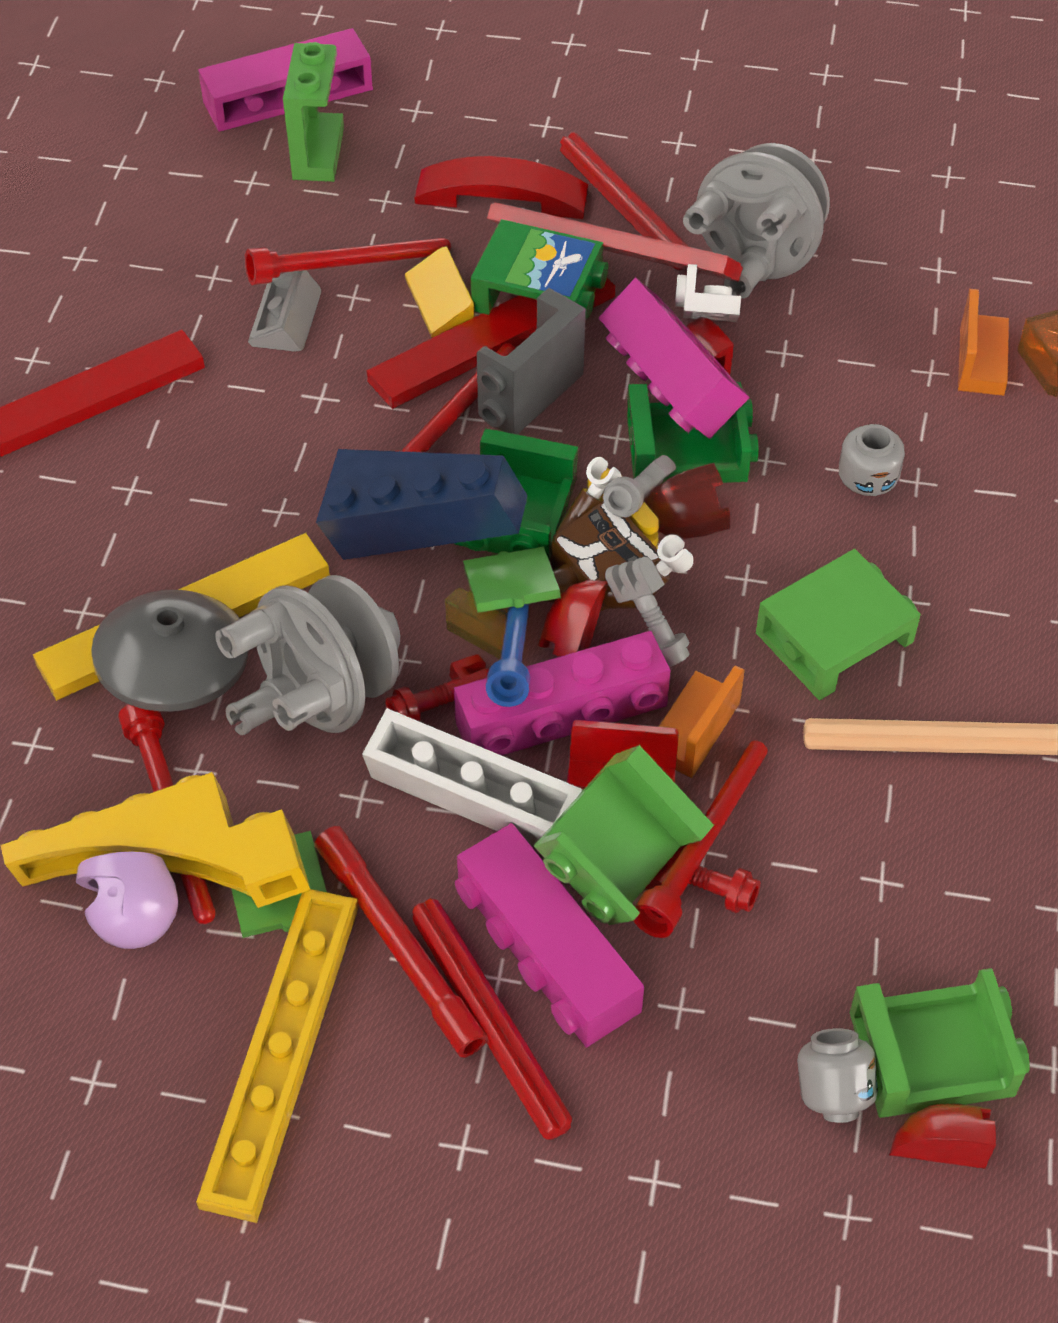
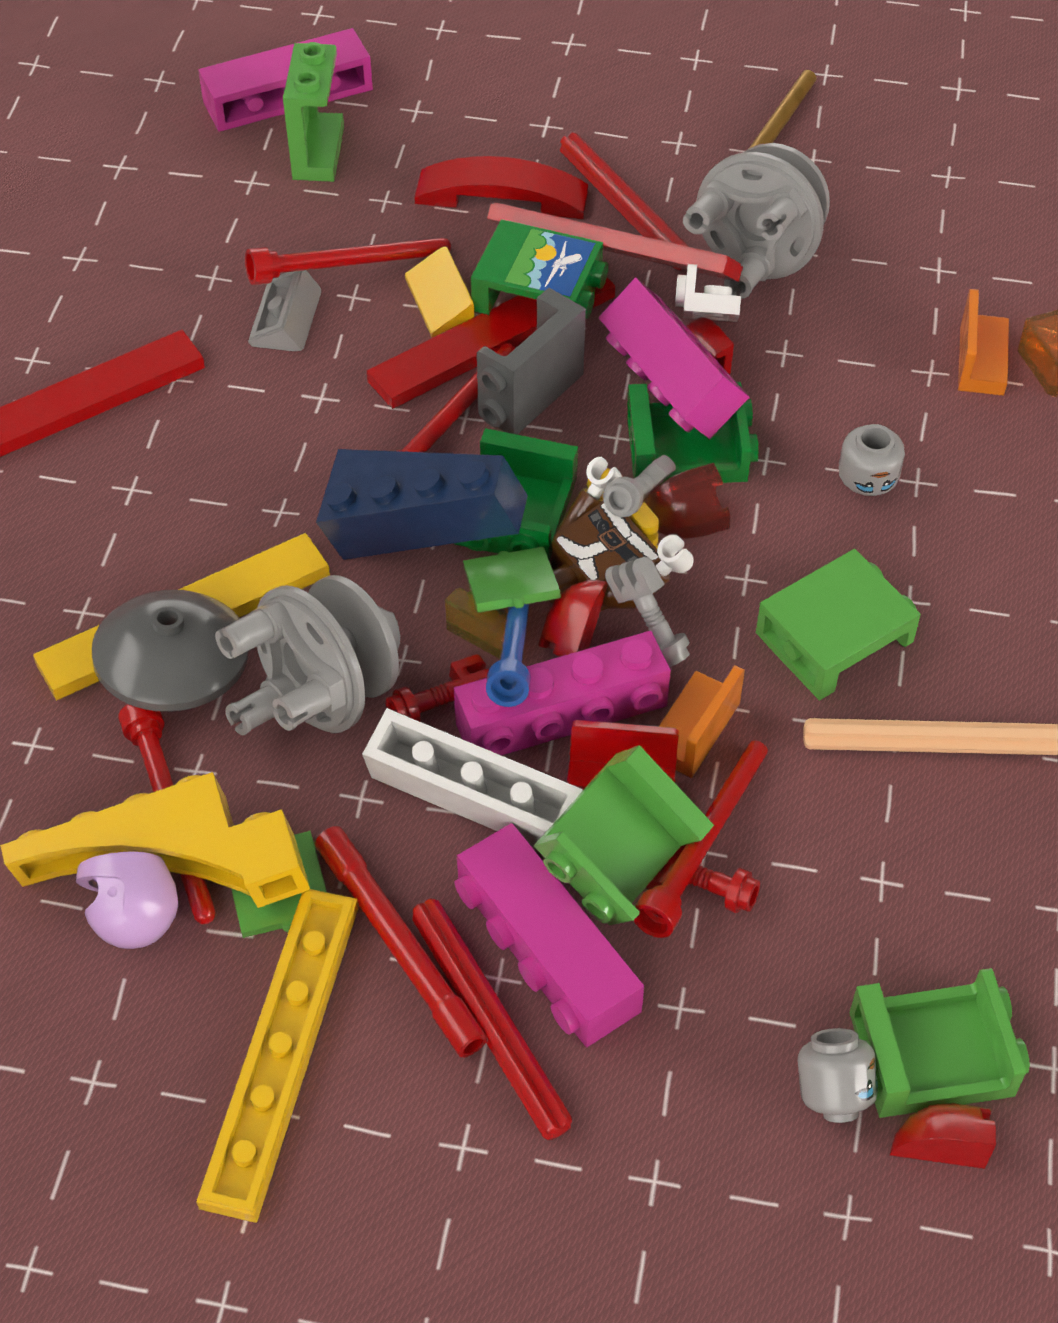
none -> pearl gold bar [748,70,817,149]

